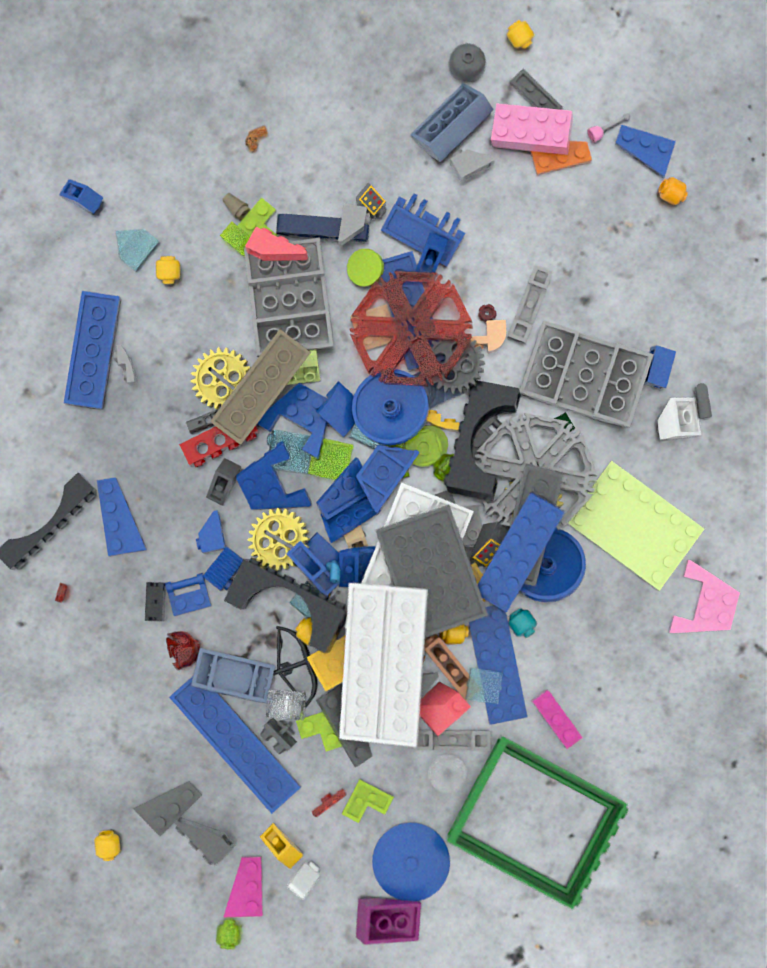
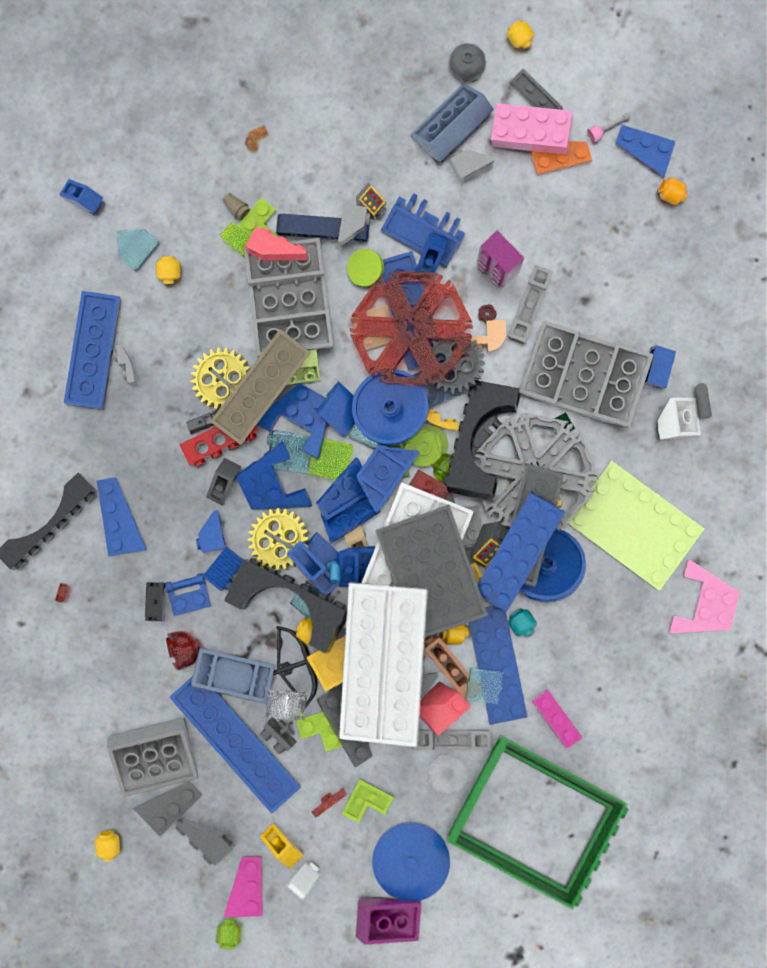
none -> light grey slope [107,718,198,797]
none -> clear red plate [409,469,449,500]
none -> magenta brick [477,230,525,288]

